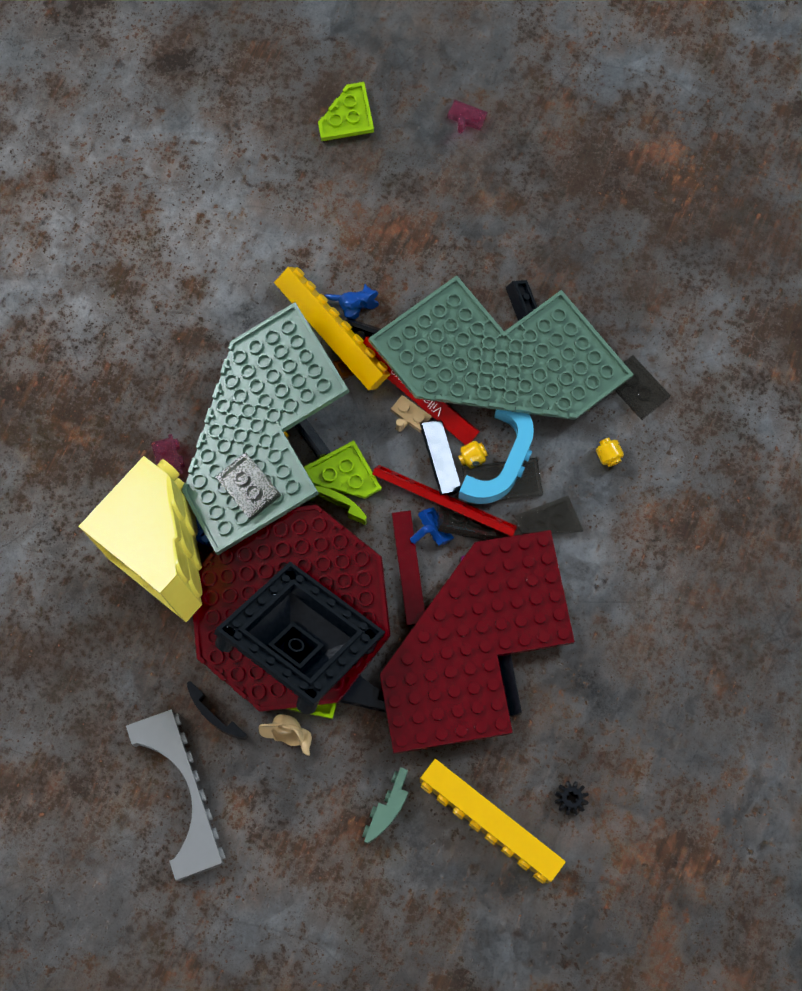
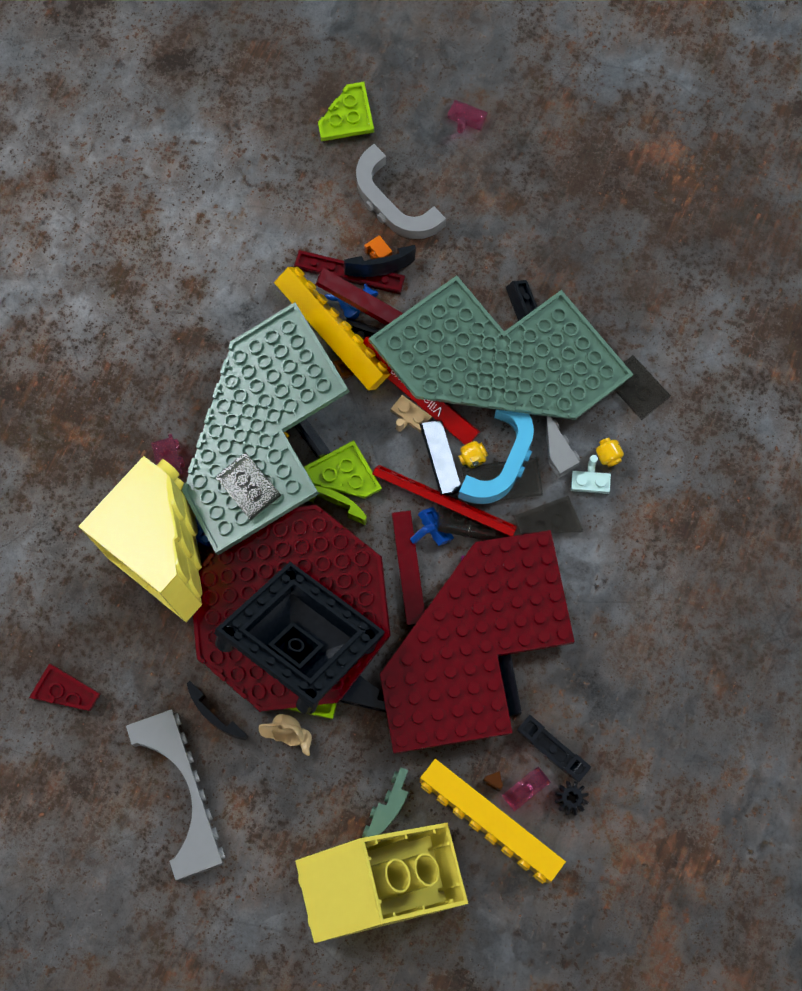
none -> dark red wing [29,663,101,711]
none -> dark red tile [294,250,405,295]
none -> light yellow slope [295,822,468,943]
none -> dark red tile [315,268,403,325]
none -> black slope [344,245,416,277]
none -> light grey arch [356,144,446,239]
none -> orange brick [364,235,392,259]
none -> reddish brown slope [483,771,503,791]
none -> clear pink arch [502,766,551,812]
none -> black slope [517,715,591,783]
none -> light grey slope [545,416,580,479]
none -> light aqua plate [571,455,611,494]

